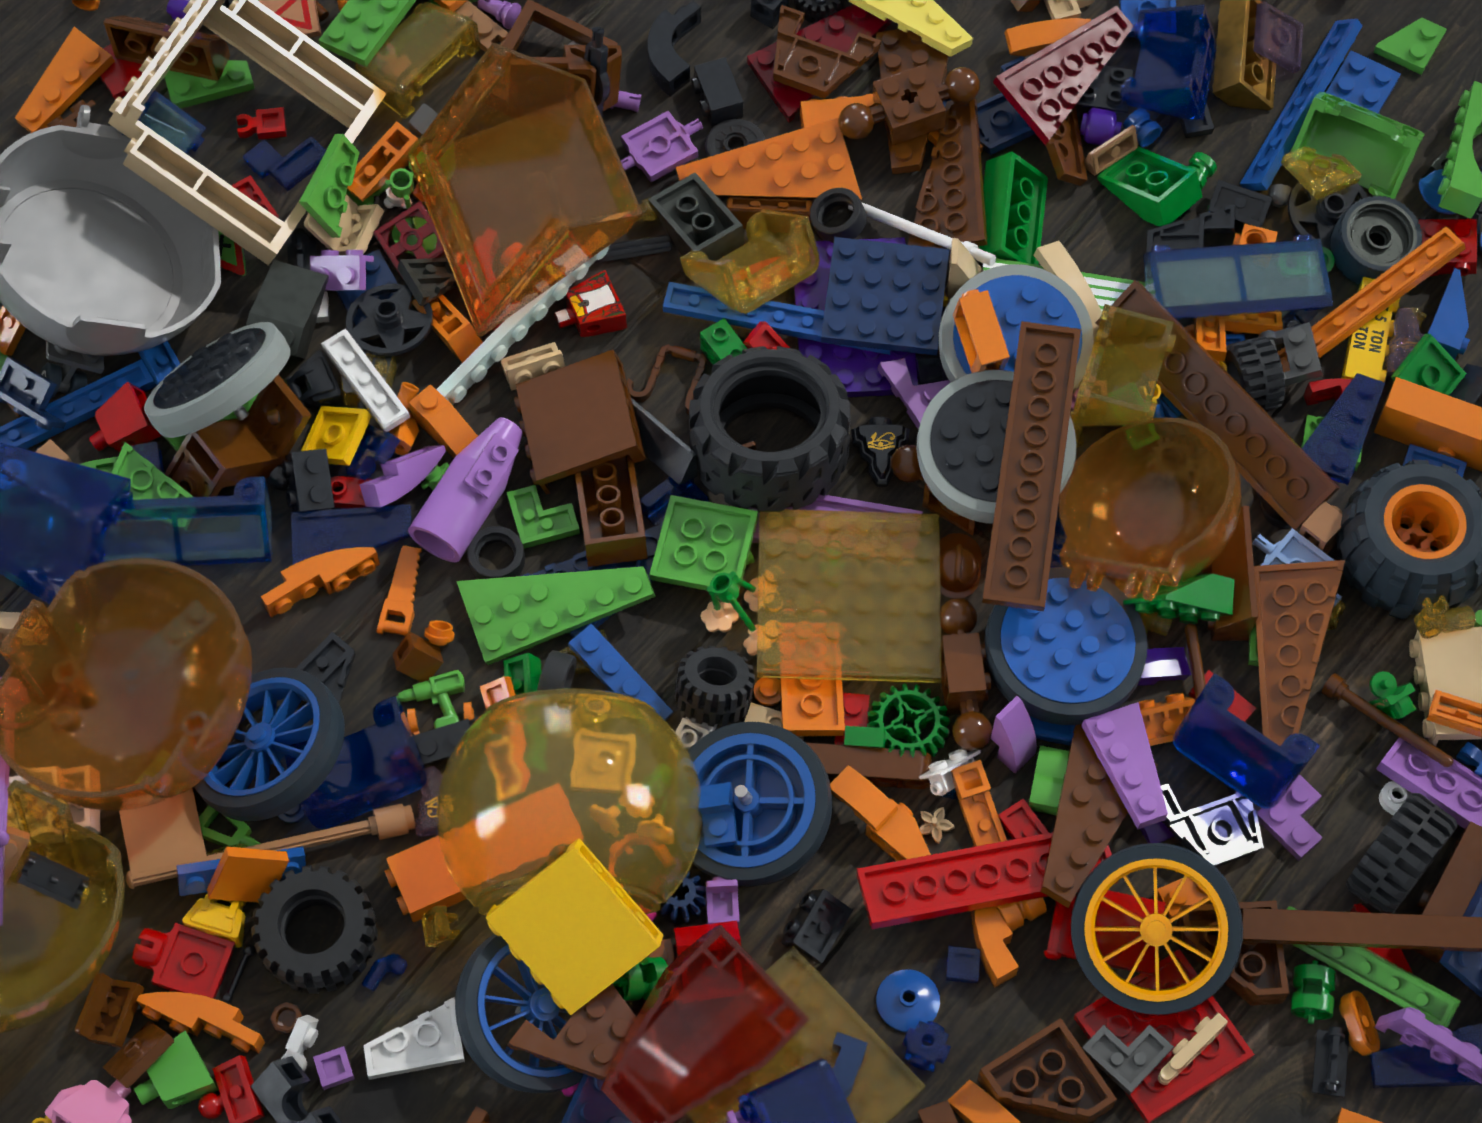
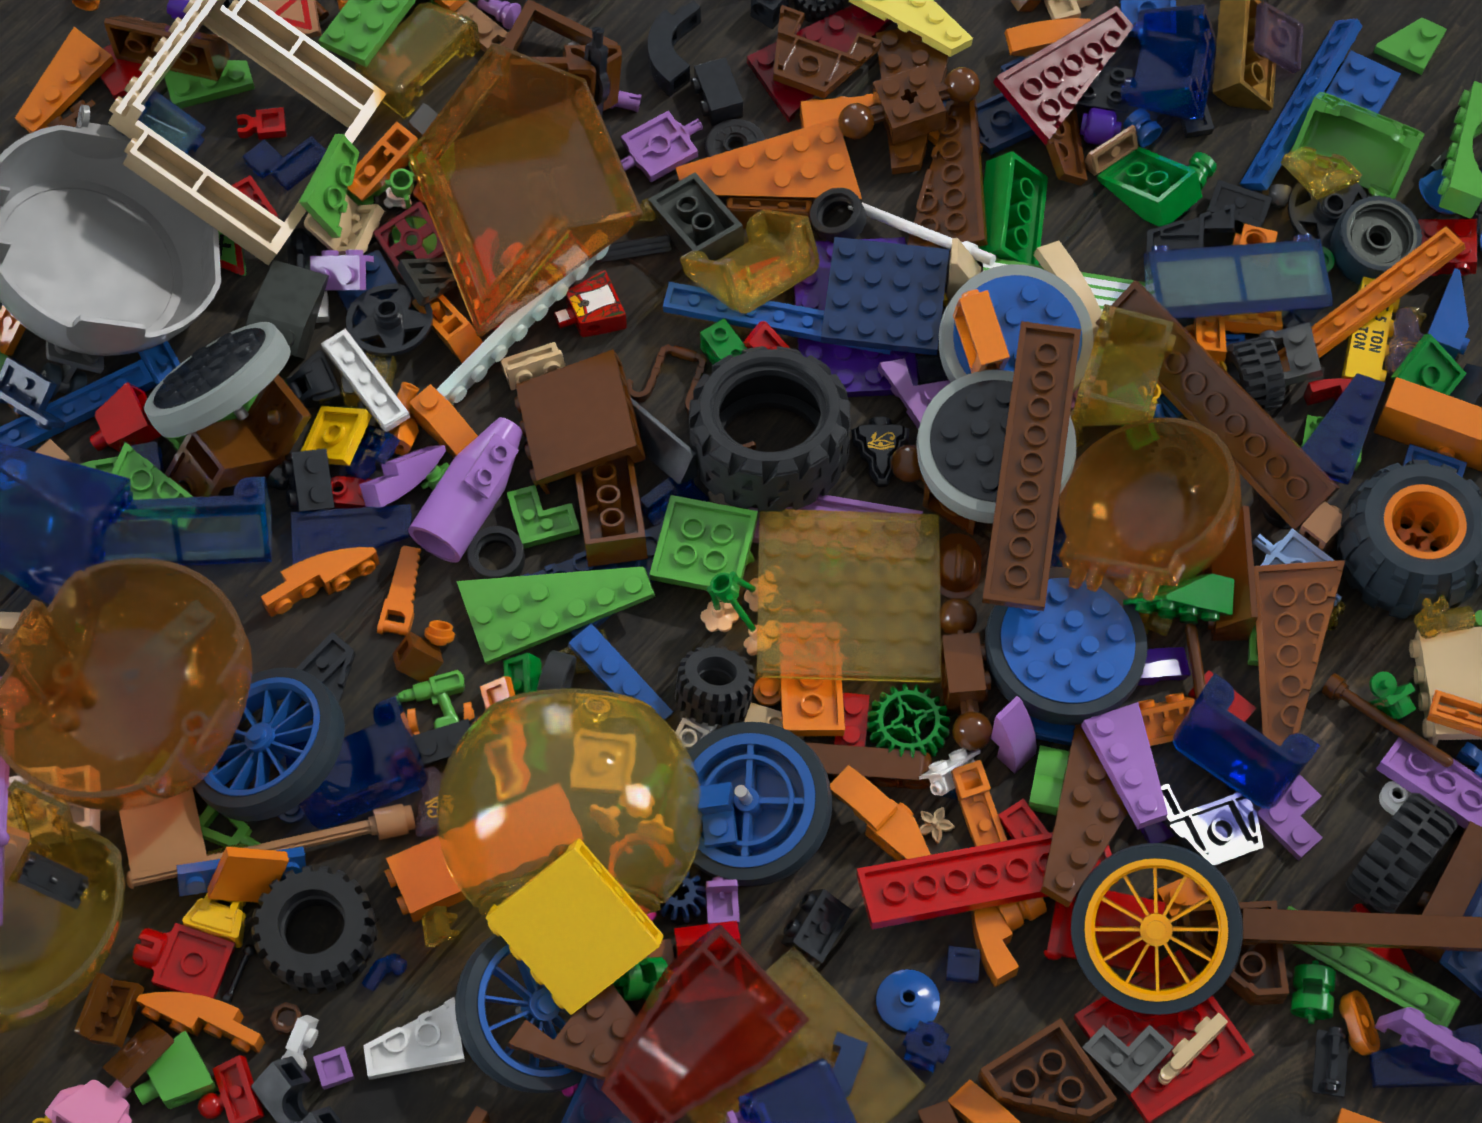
green piece [844,726,886,748] -> none

